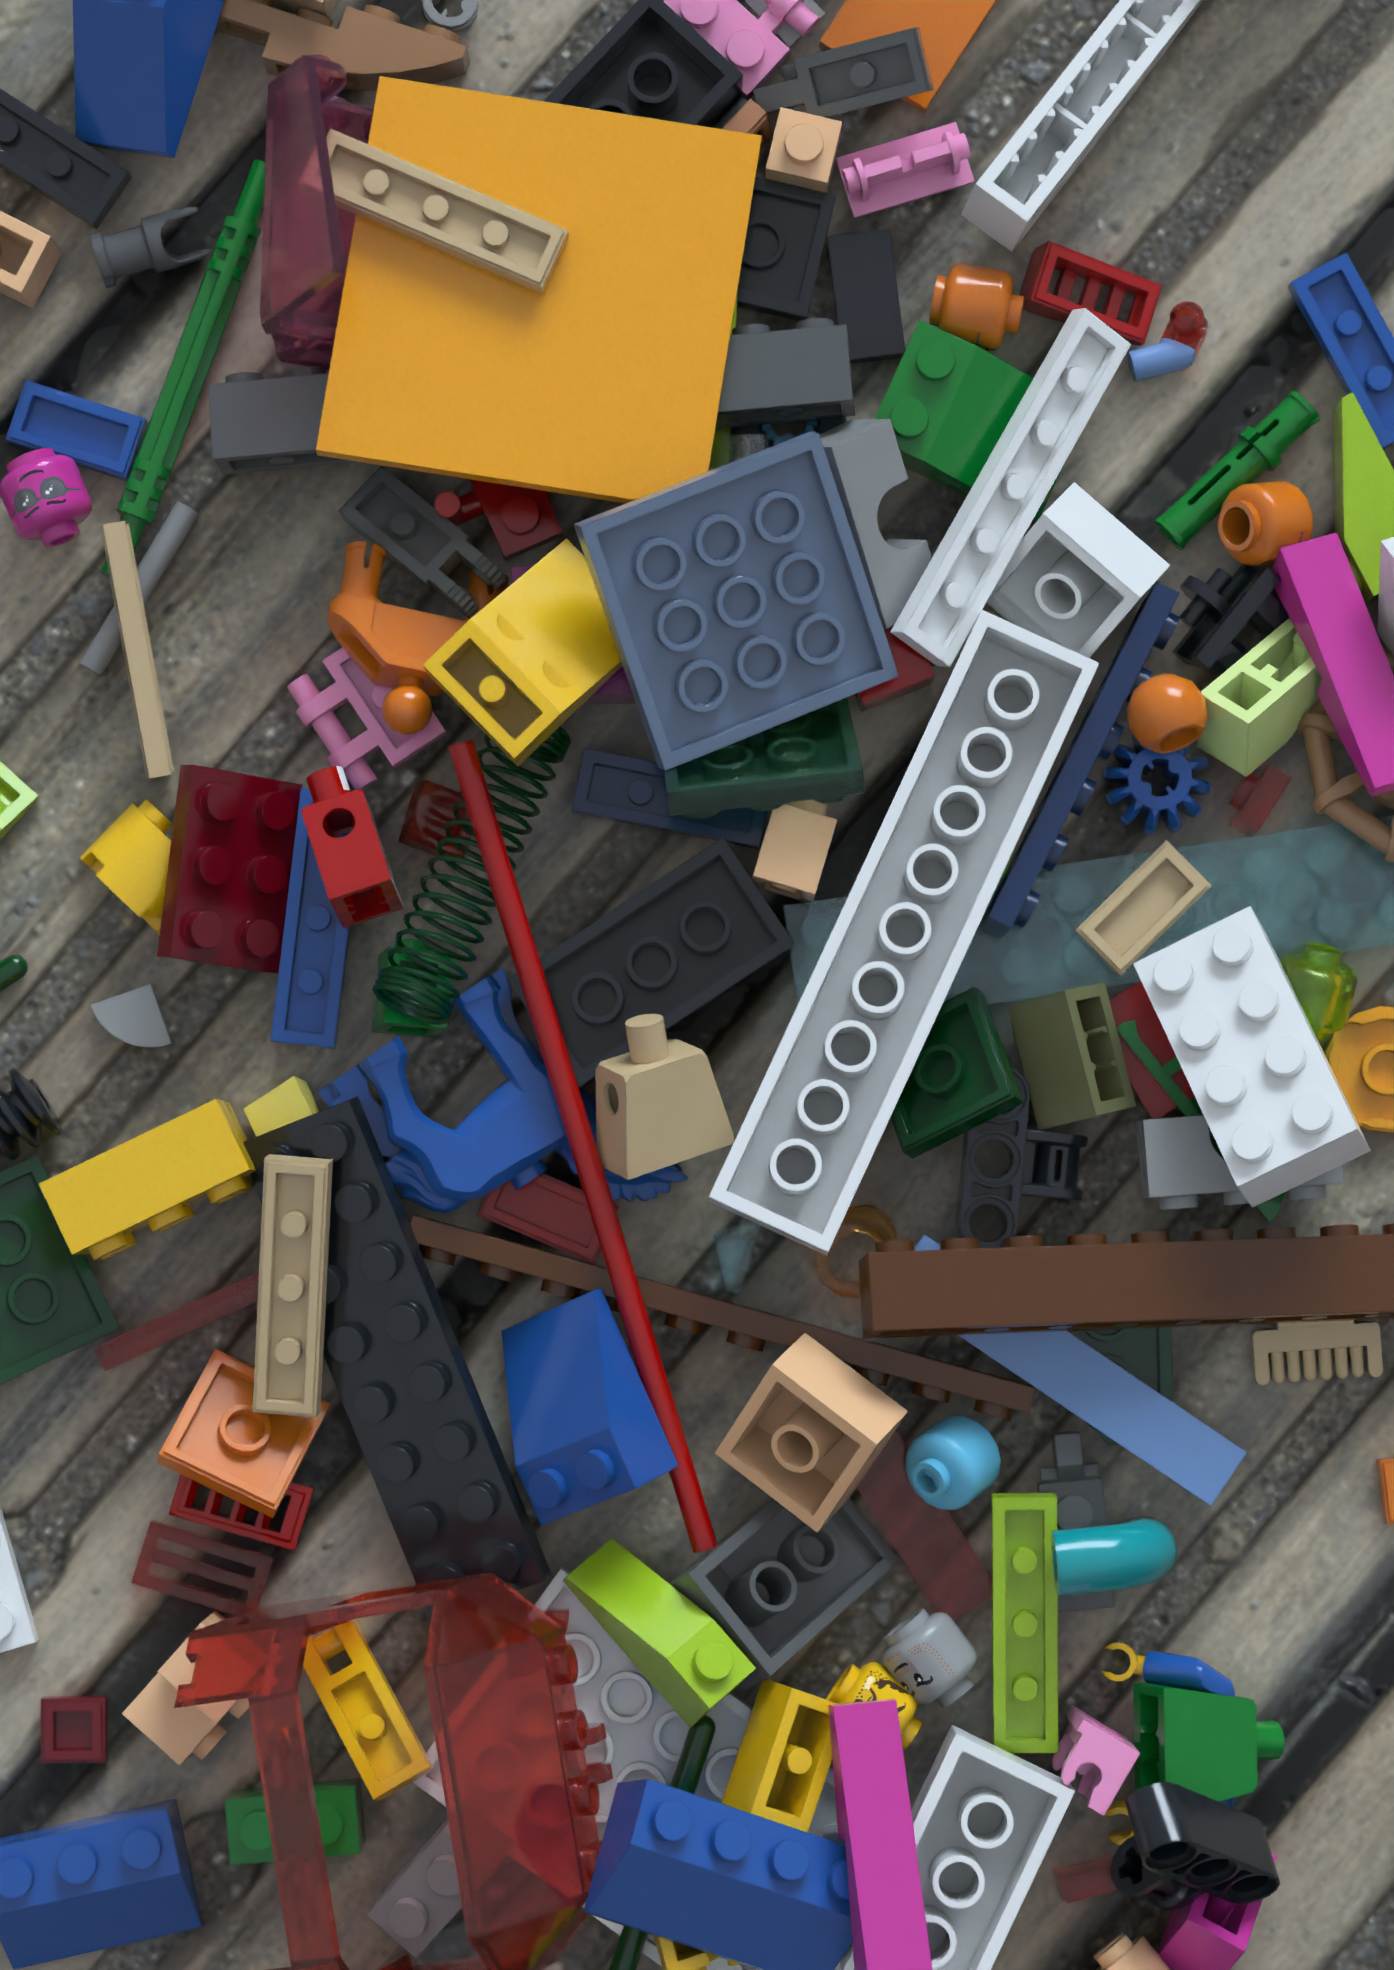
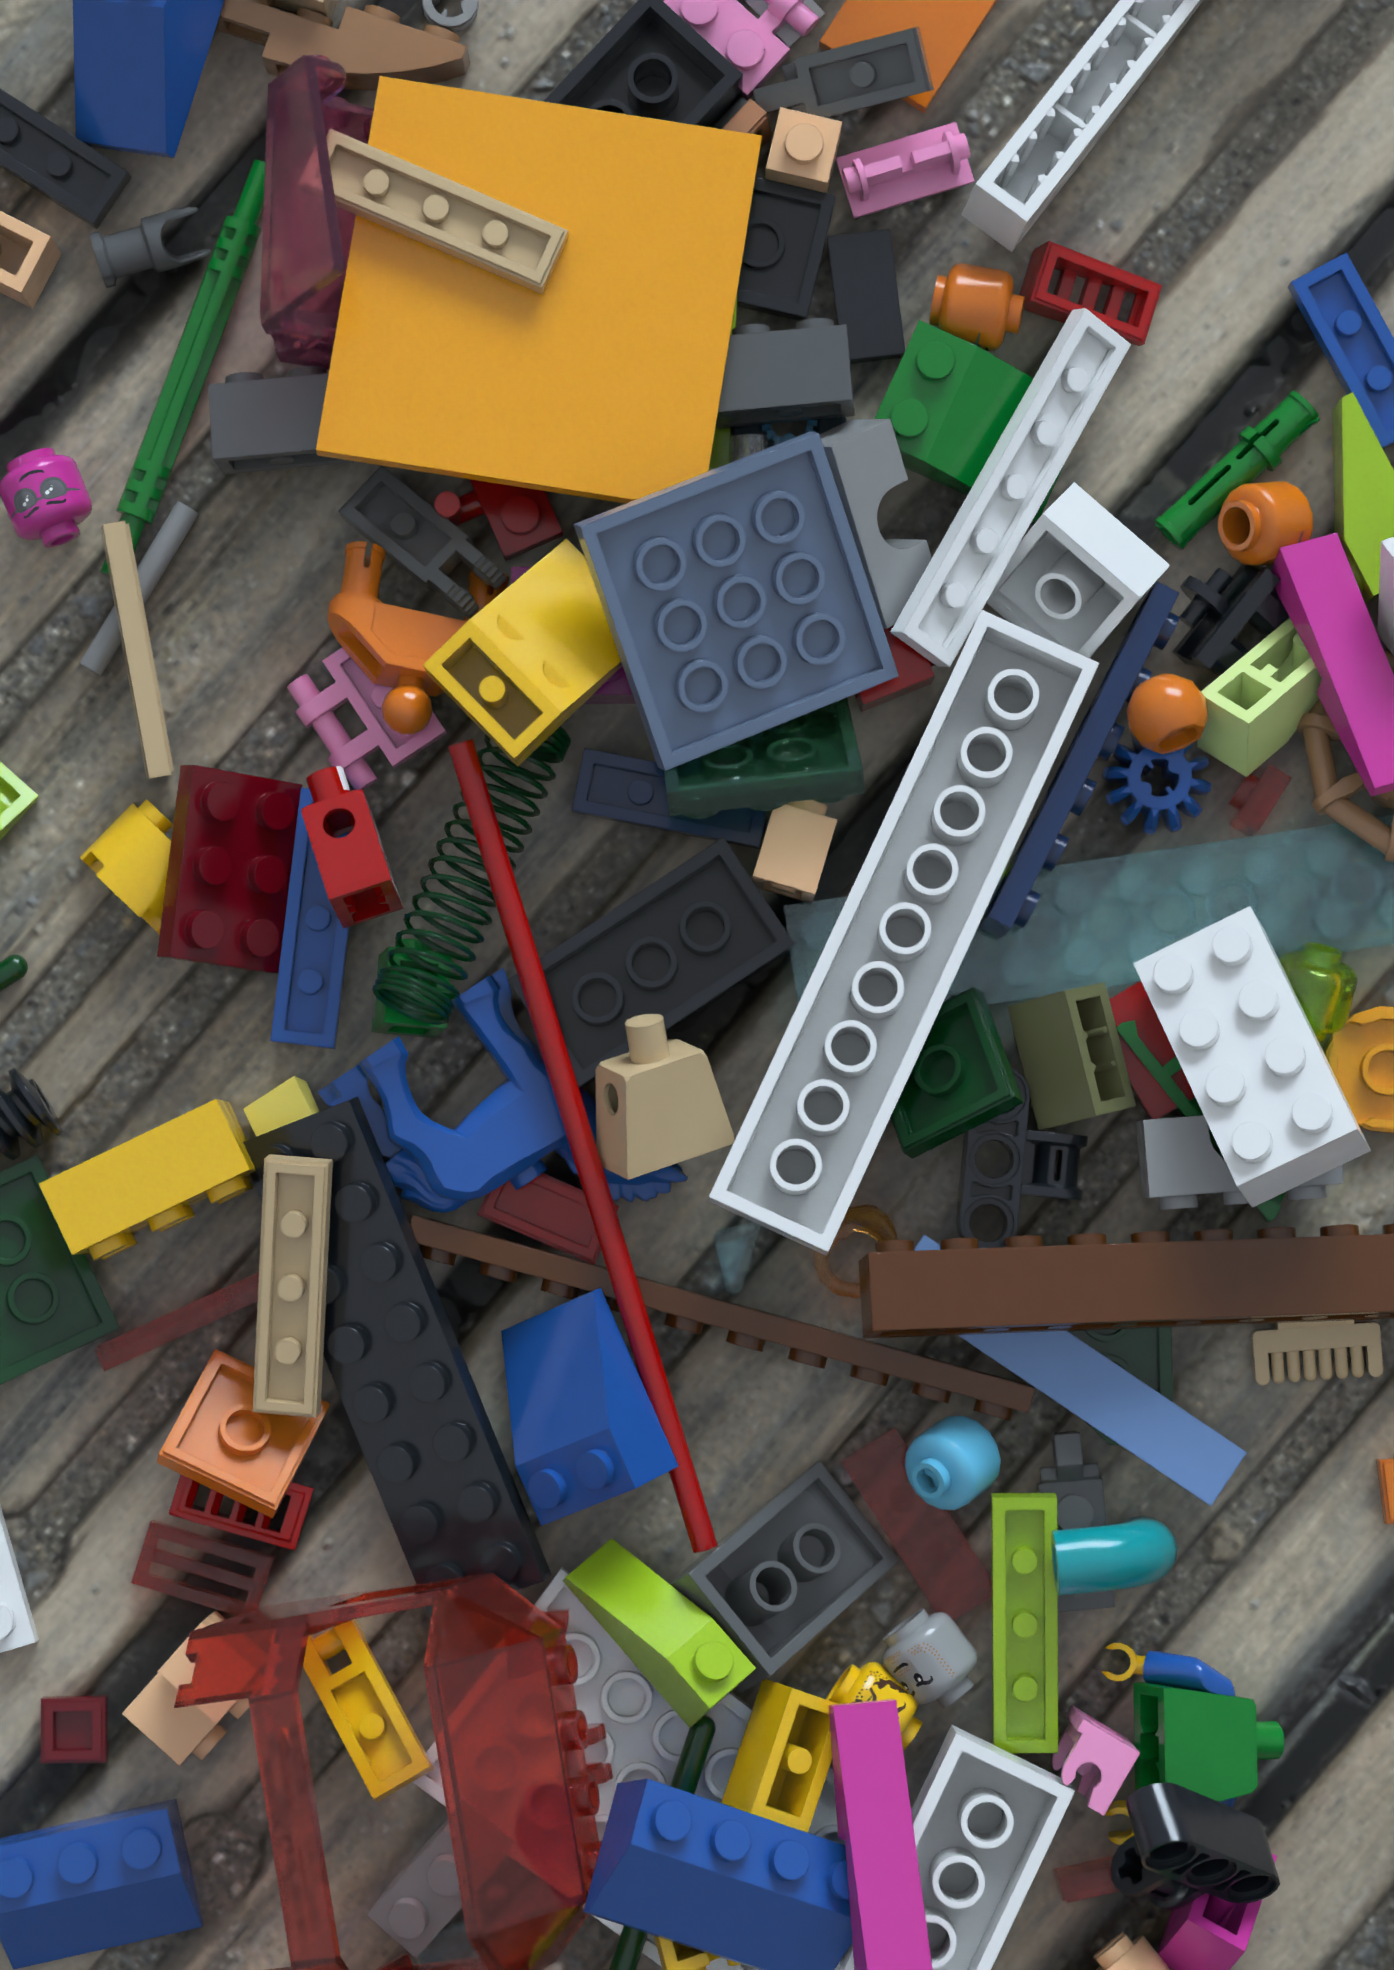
blue tile [6,380,148,481] -> none
light grey tile [90,984,174,1048] -> none
green brick [225,1778,366,1865] -> none
clear red plate [398,779,472,863] -> none
light nougat brick [715,1333,908,1533] -> none
tan tile [1074,840,1212,977] -> none
arm [1127,301,1208,382] -> none

